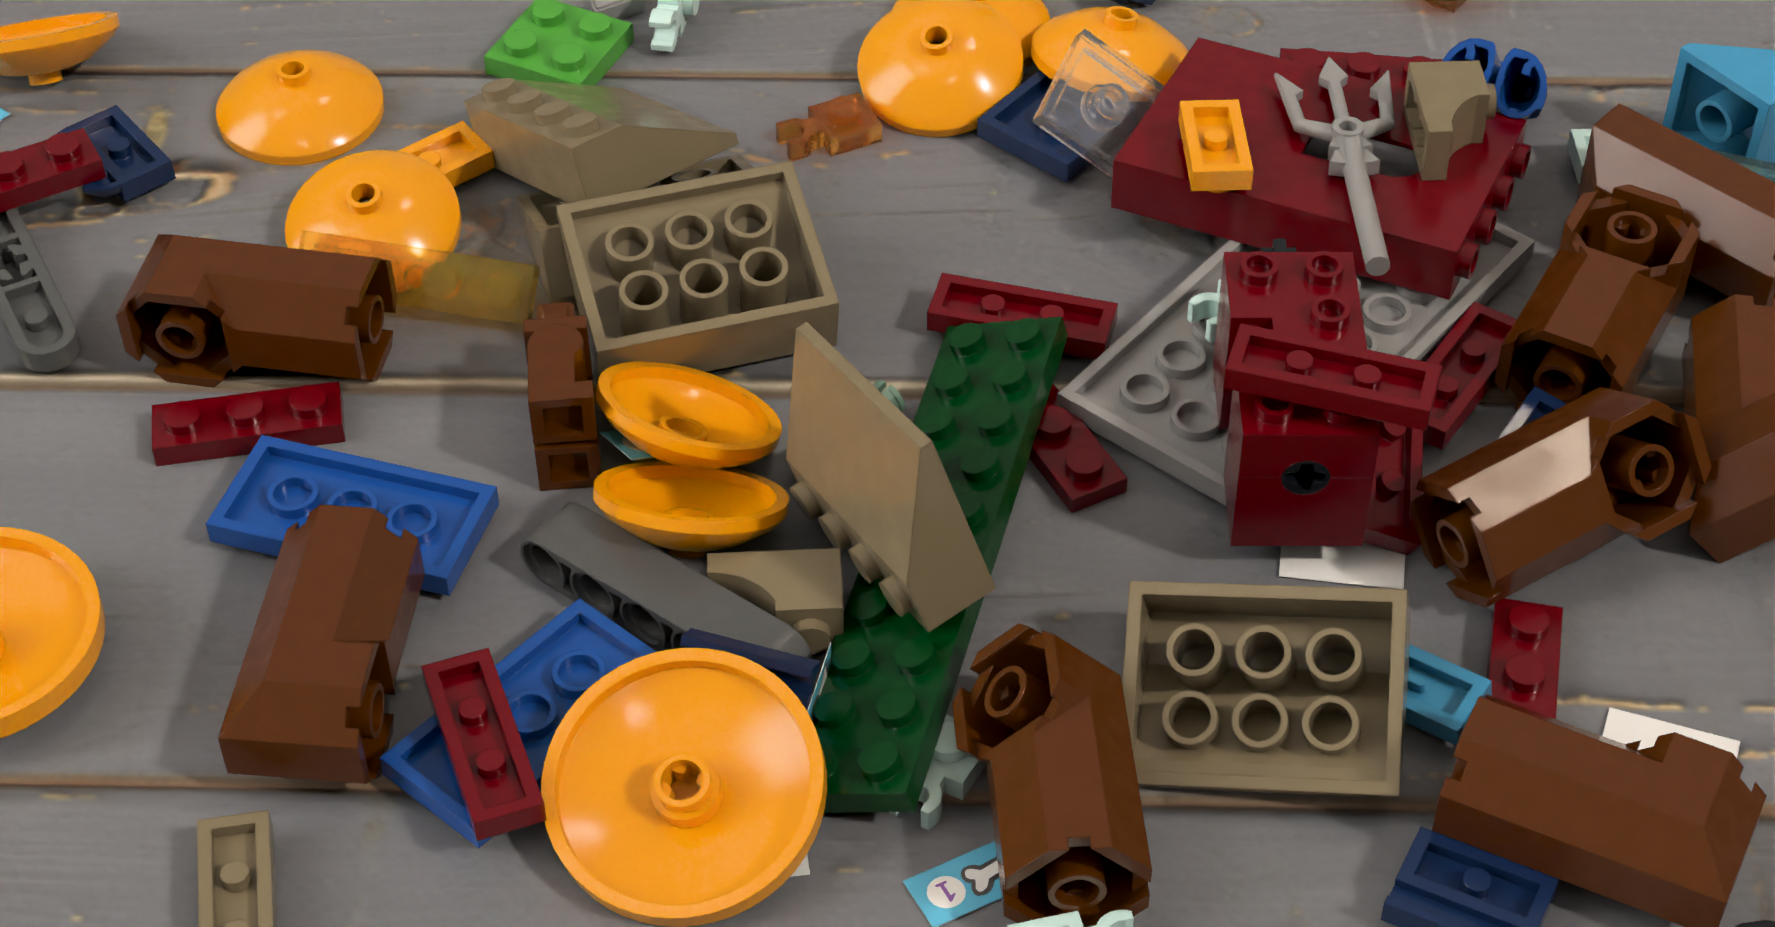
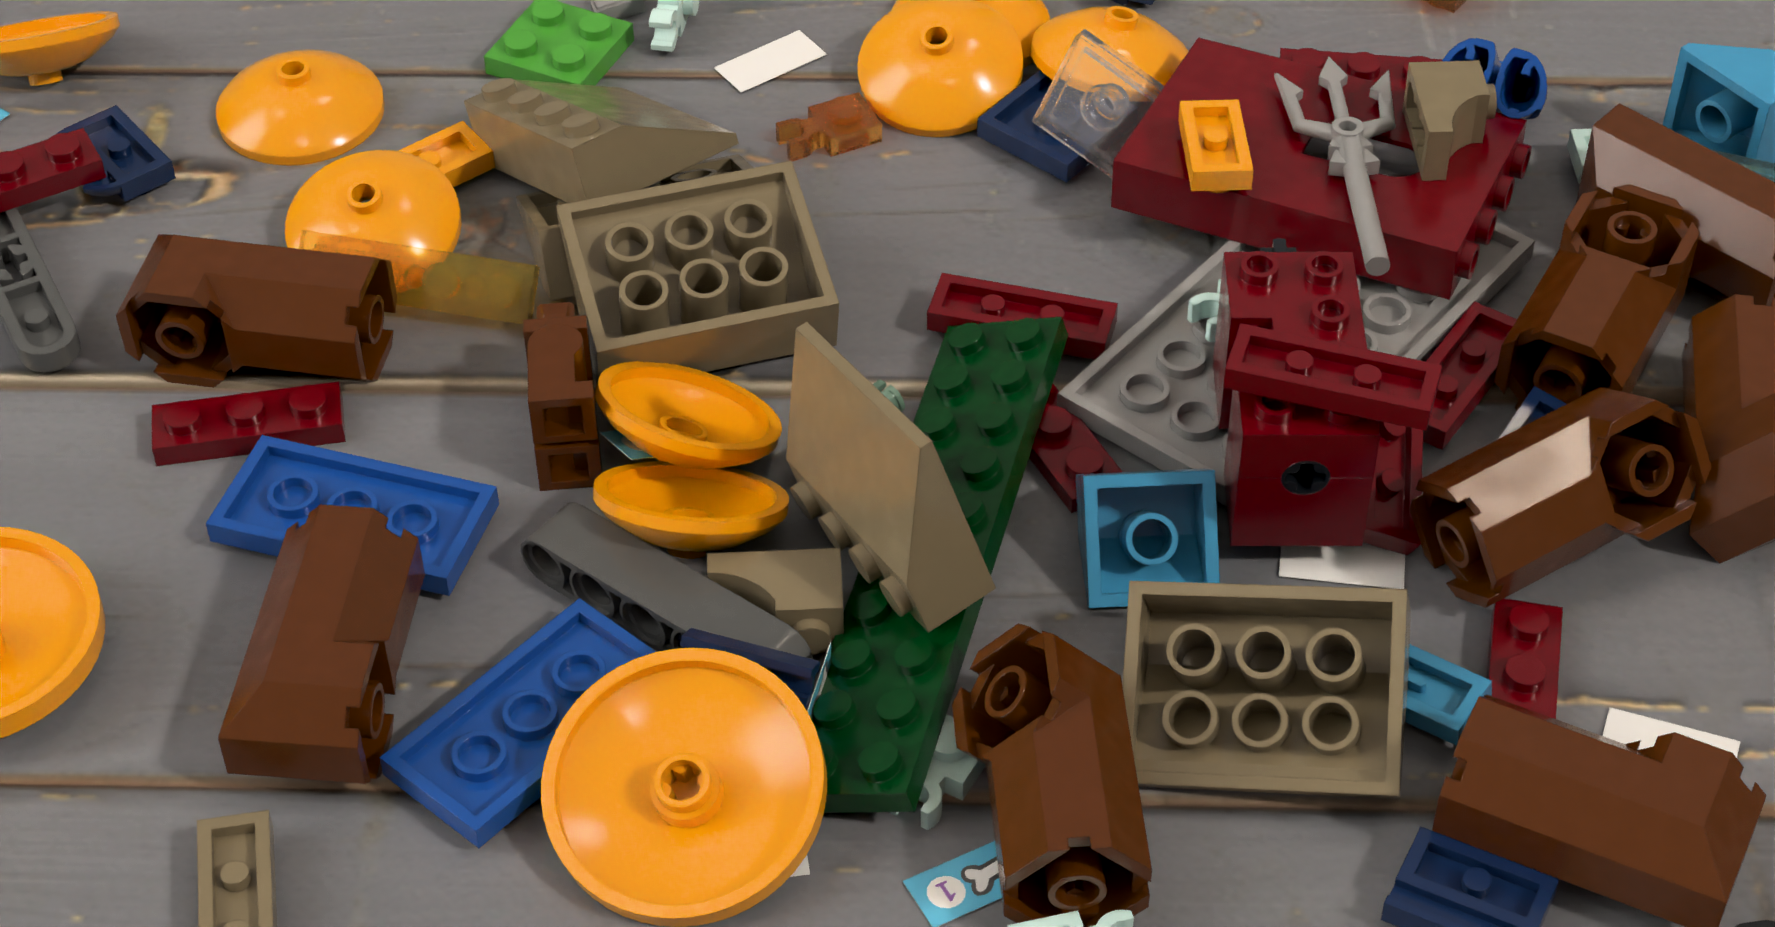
dark red plate [421,648,547,841] -> none
none -> white sticker [714,30,827,93]
none -> dark azure slope [1076,469,1220,608]

